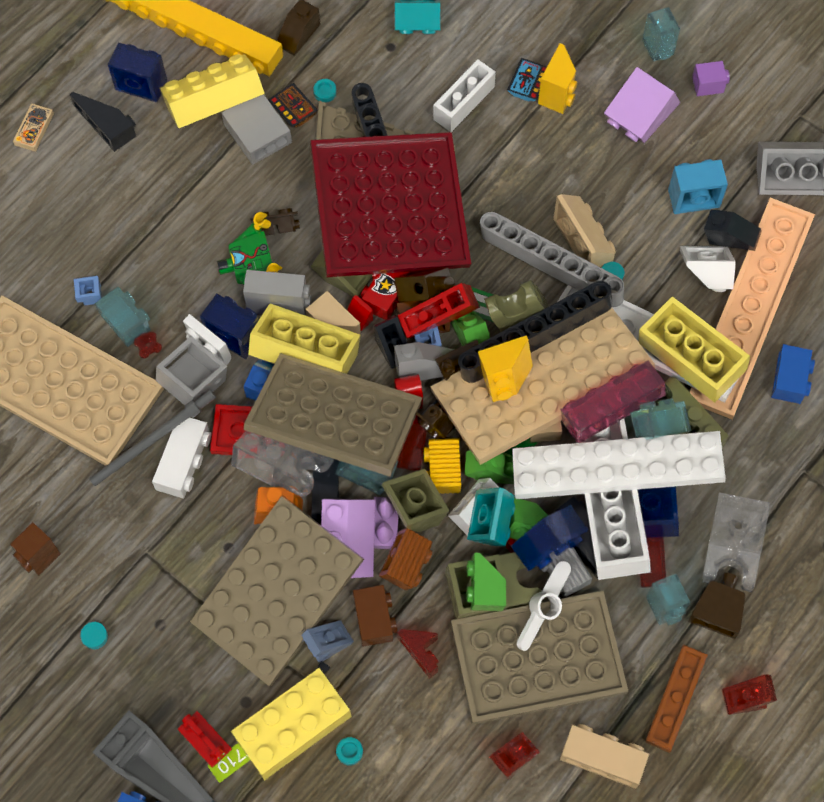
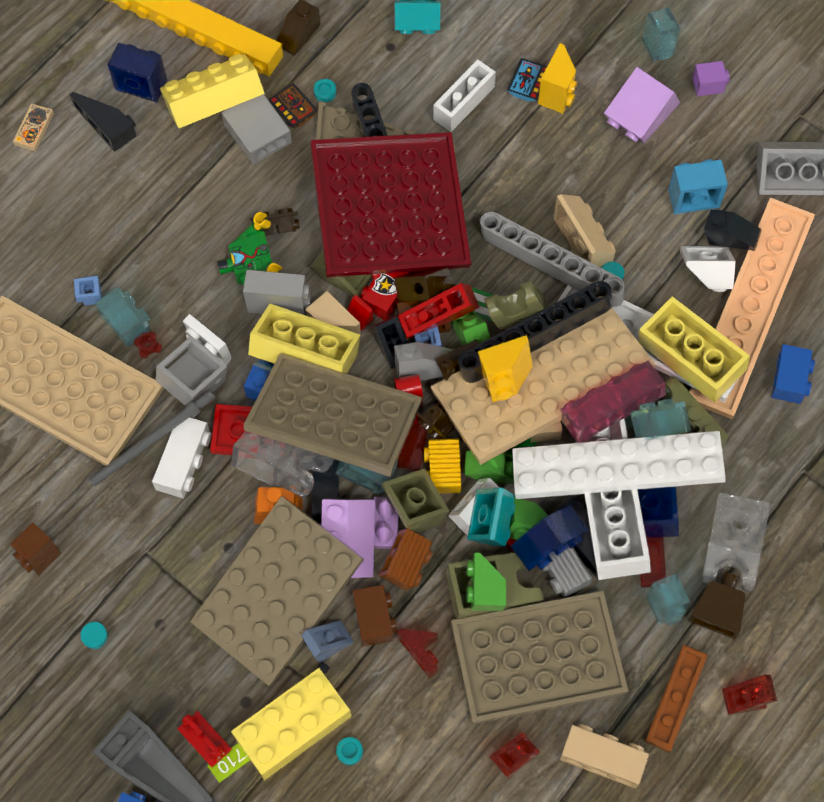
clear blue brick [200,293,259,359] -> none
white piece [517,561,571,651] -> none

